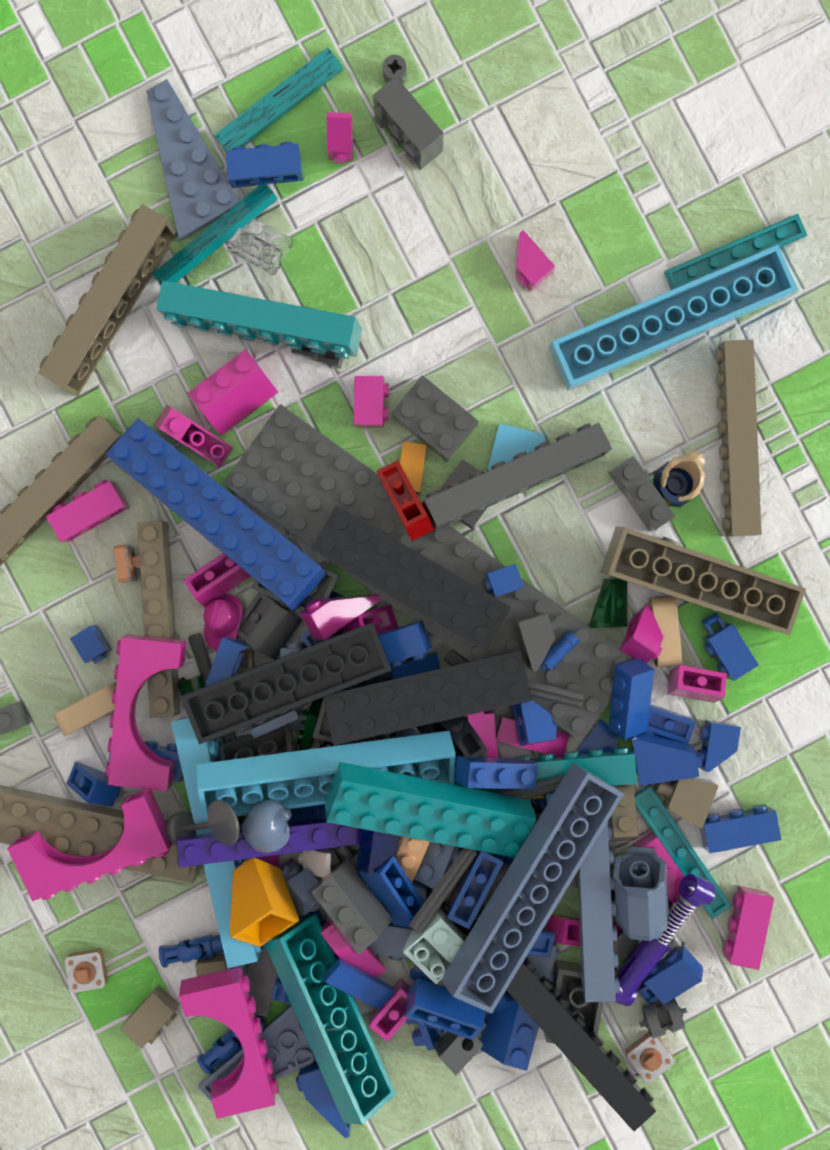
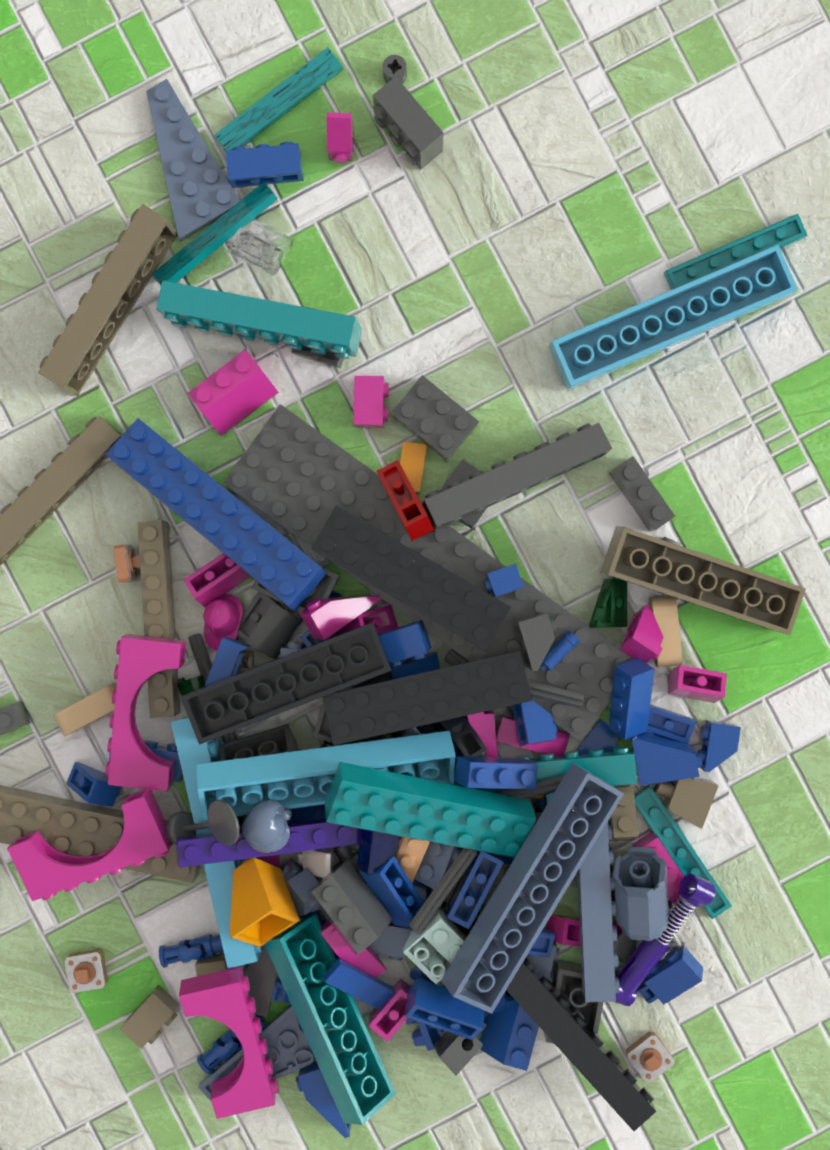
dark pink brick [46,480,130,543] -> none
blue brick [70,625,112,664] -> none
dark pink slope [154,404,233,467] -> none
sand blue bracket [250,707,305,739] -> none
dark green wing [297,697,323,751] -> none
medium azure tile [487,423,546,471] -> none
dark pink slope [515,230,555,291] -> none
dark grey wheel [639,998,687,1039] -> none
piece [653,451,705,508] -> none
blue brick [700,804,782,854] -> none
blue brick [701,612,759,681] -> none
dark tan brick [715,340,762,537] -> none
dark pink brick [722,886,774,970] -> none

